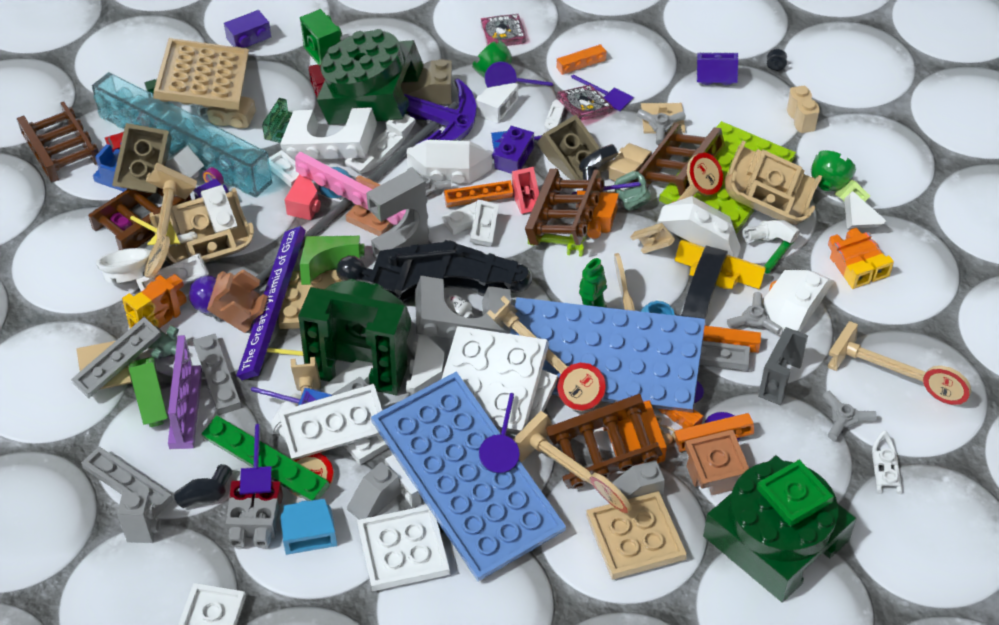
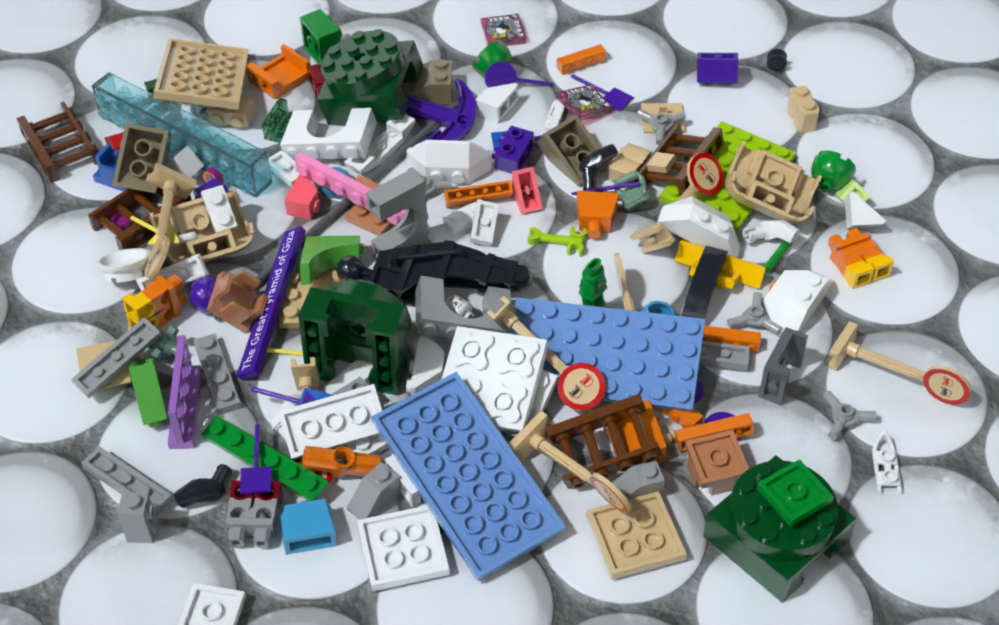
dark purple brick [224,10,272,48] -> none
dark purple piece [479,393,519,473] -> none
reddish brown fence [524,169,605,245] -> none
none -> orange panel [246,44,311,100]
none -> orange piece [302,446,381,477]
none -> tan tile [647,152,676,173]

